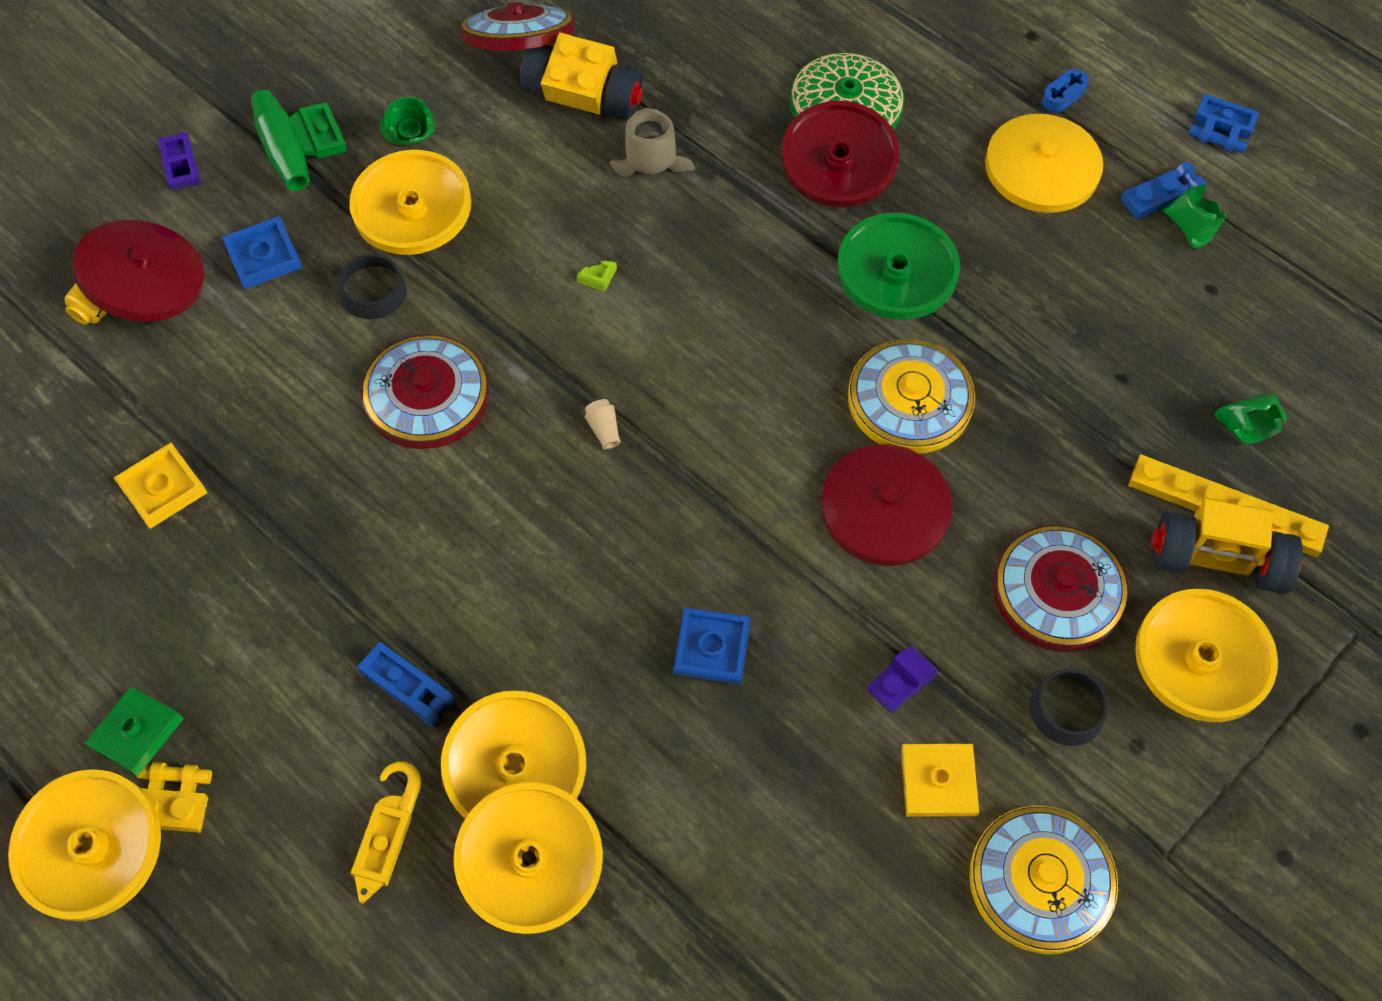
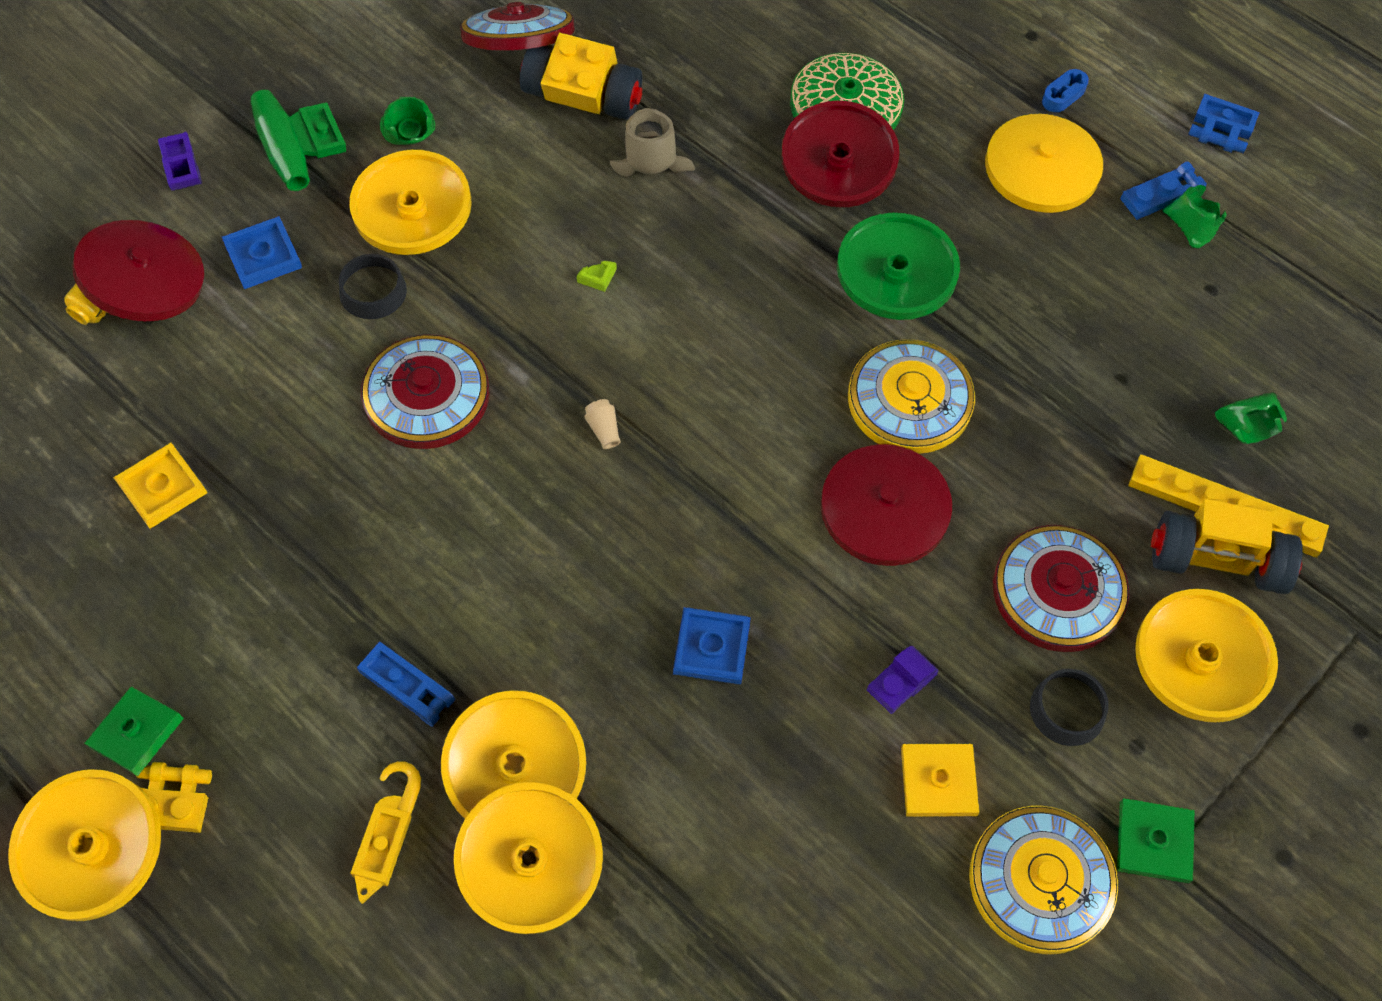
none -> green plate [1117,798,1195,883]

